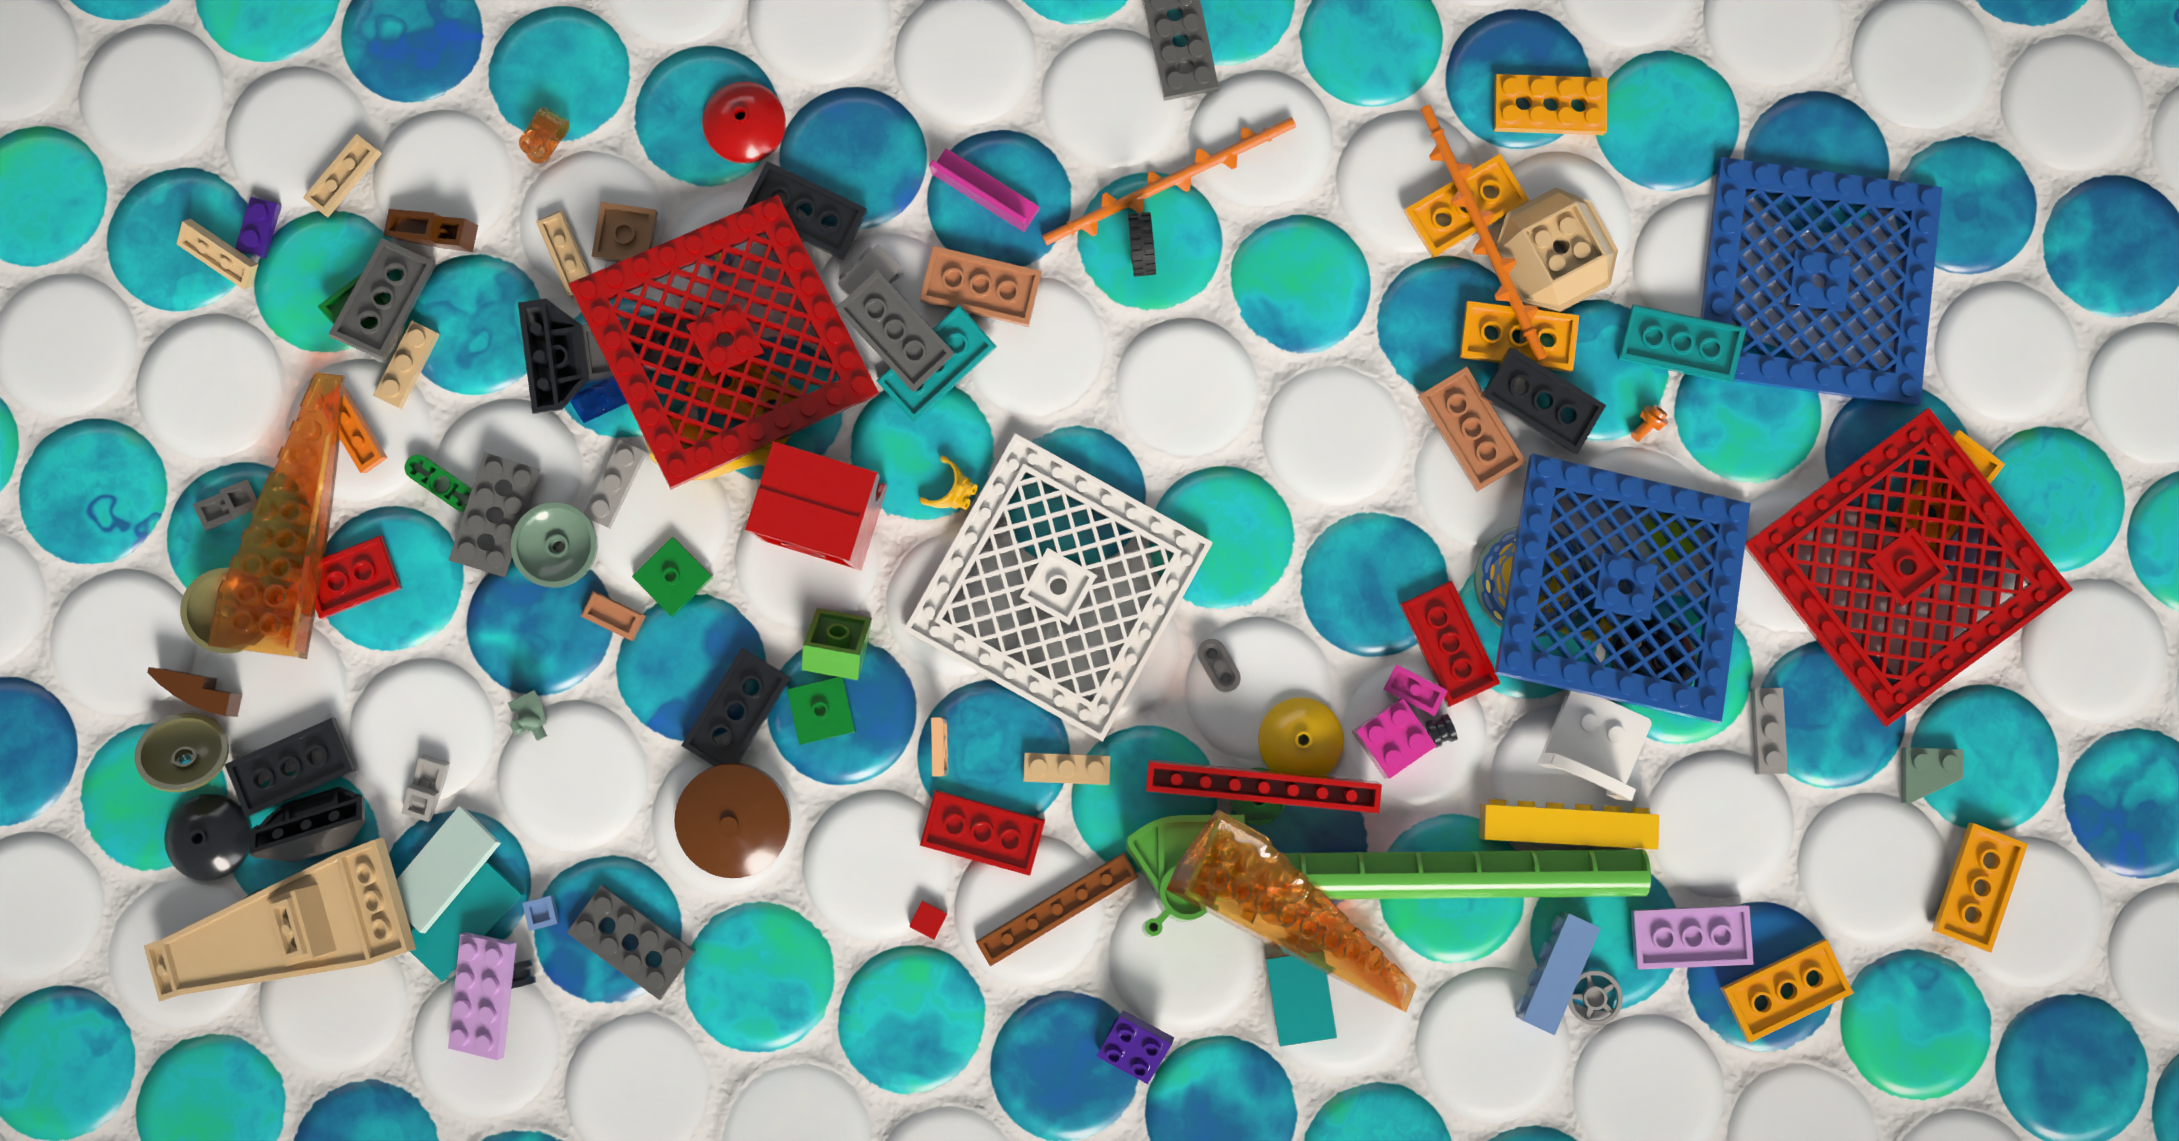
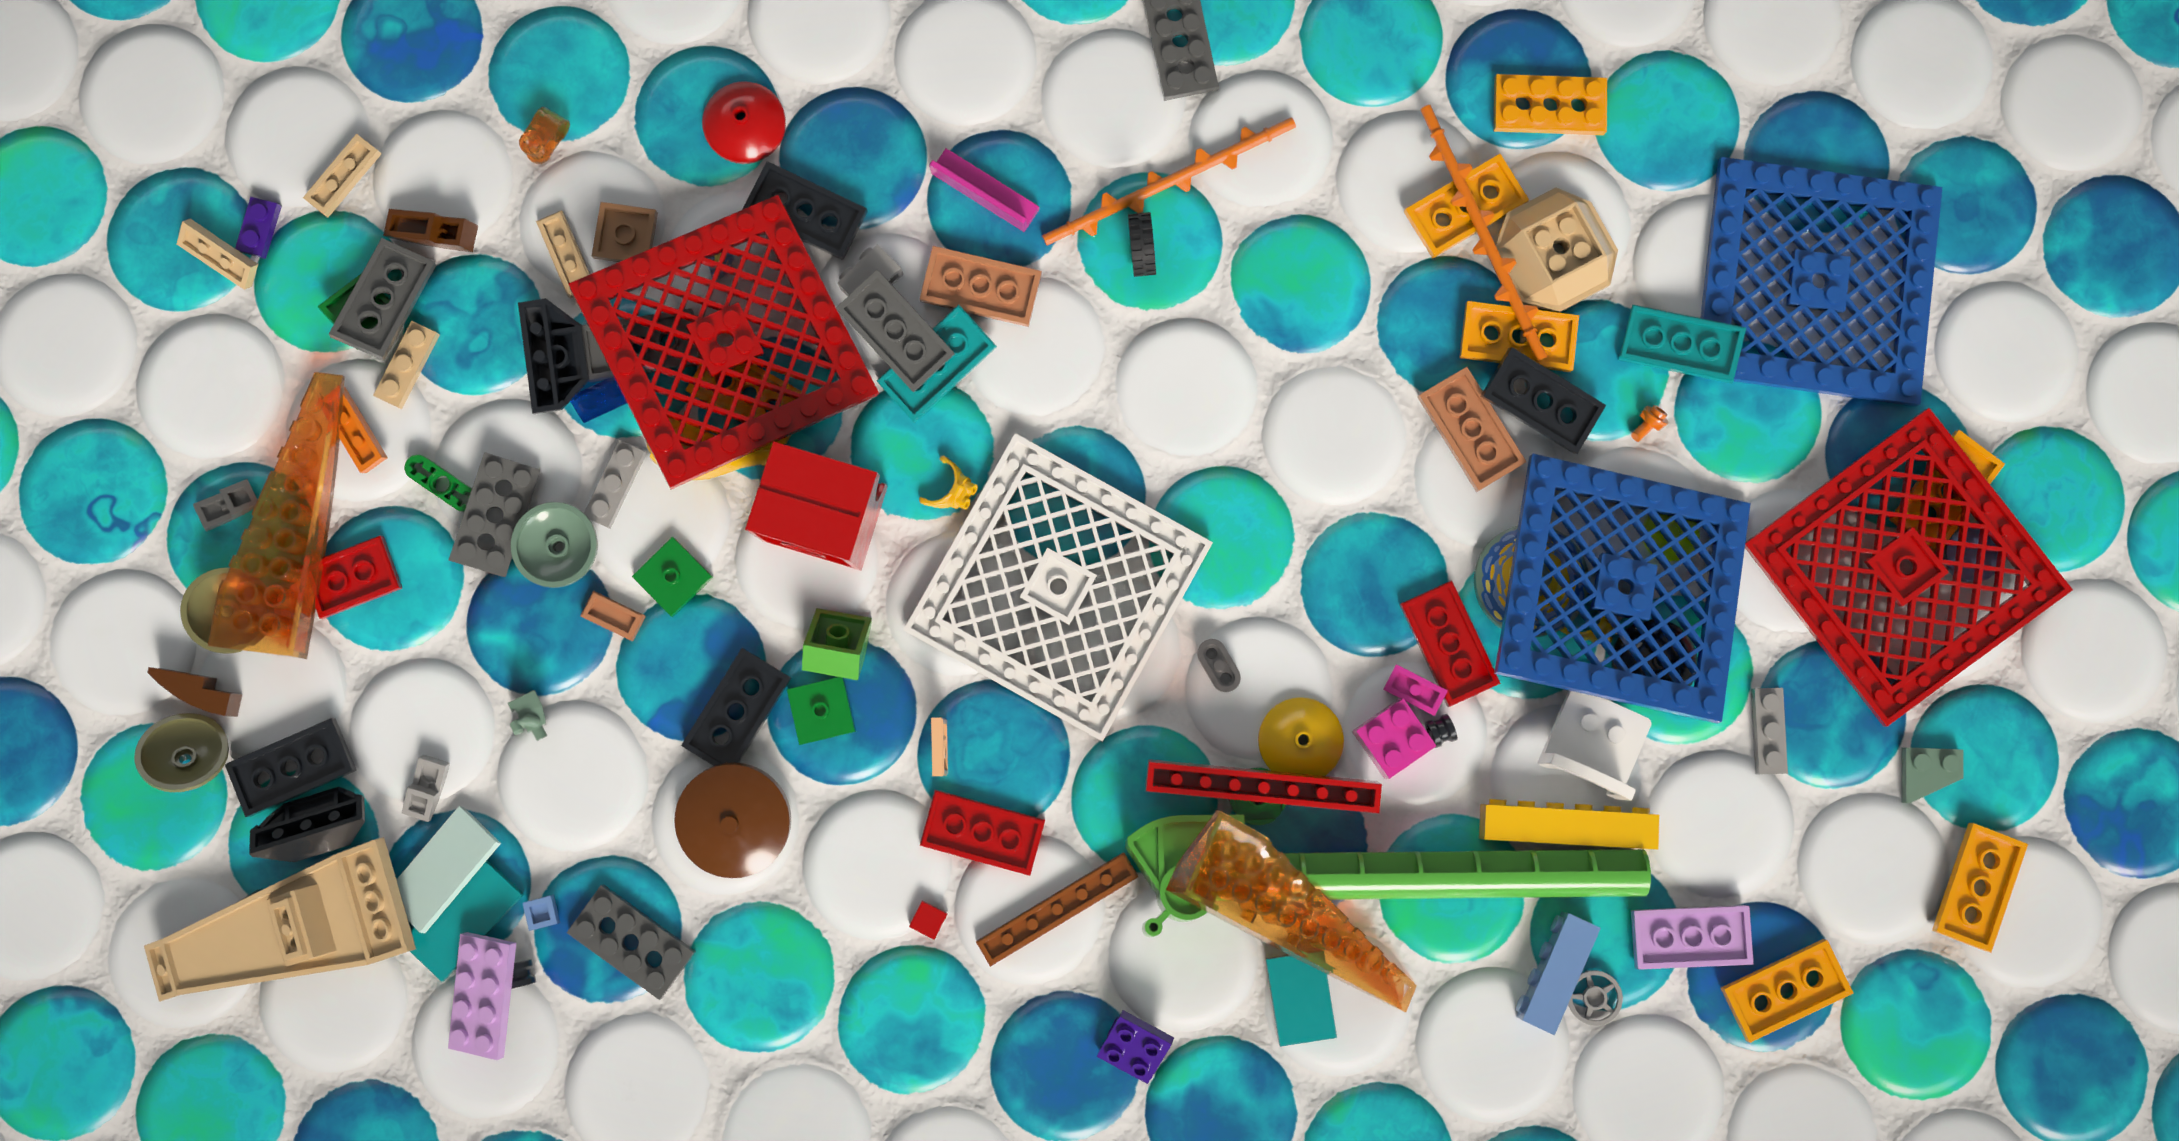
black dish [164,794,252,881] -> none
tan plate [1024,753,1110,785] -> none

